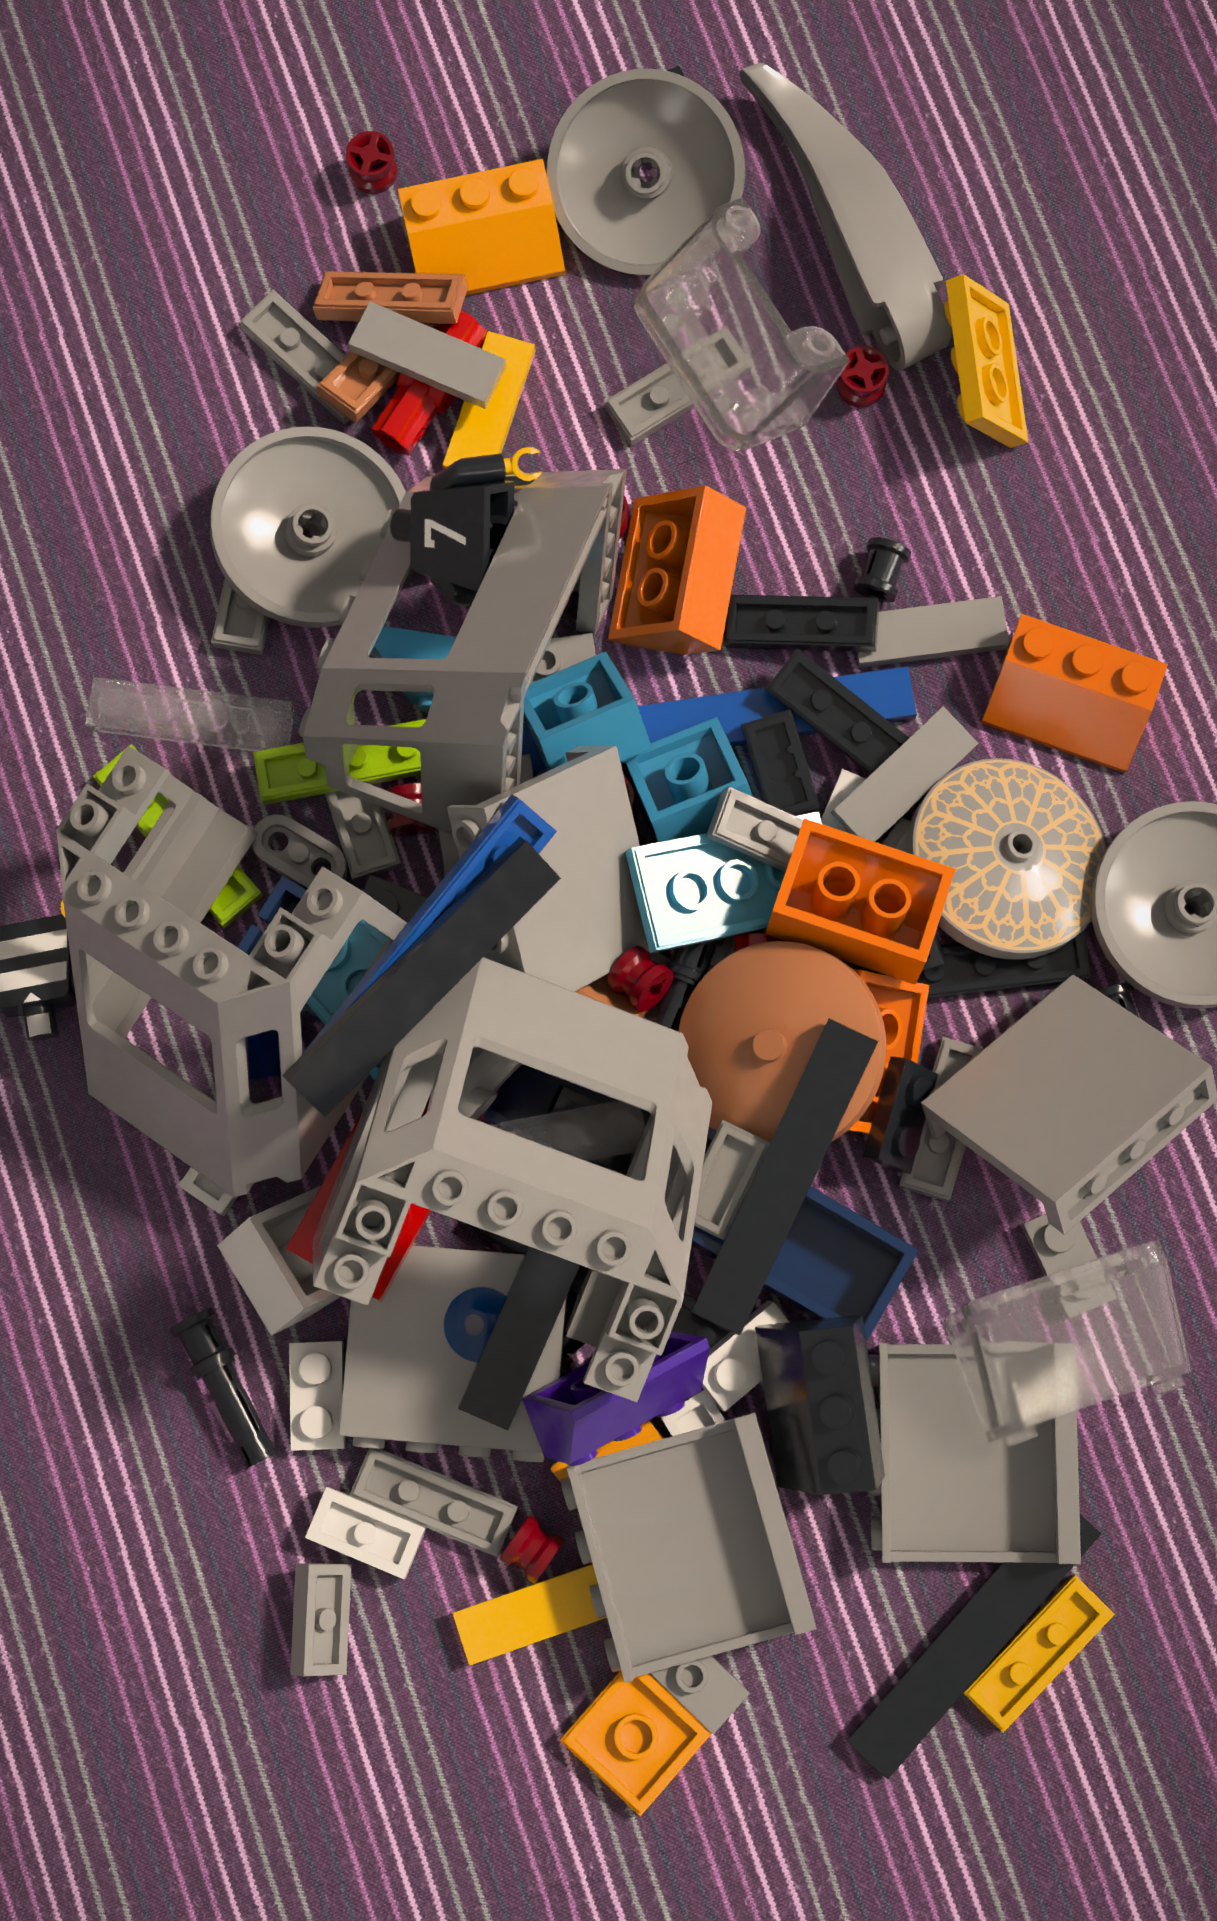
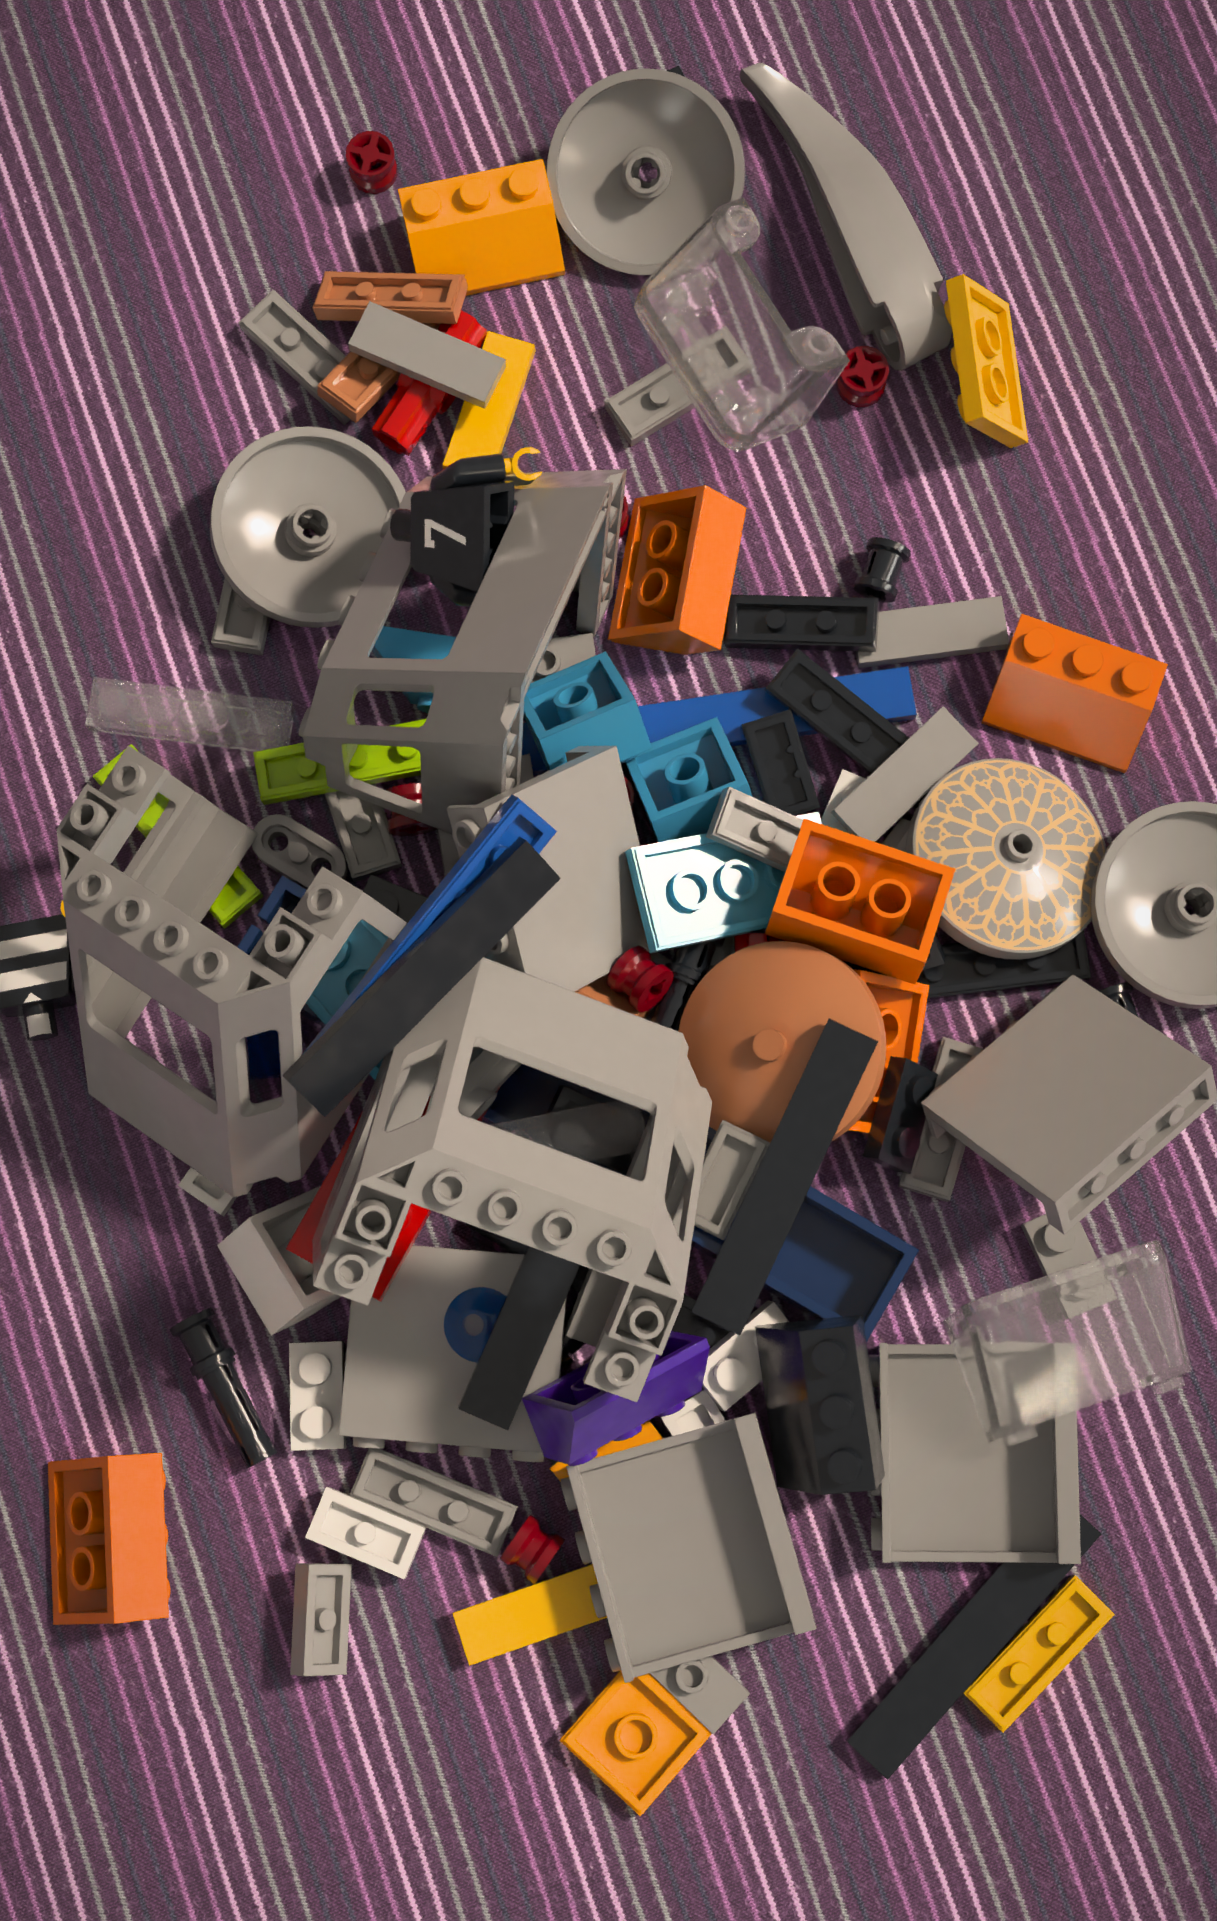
none -> orange slope [48,1453,170,1625]

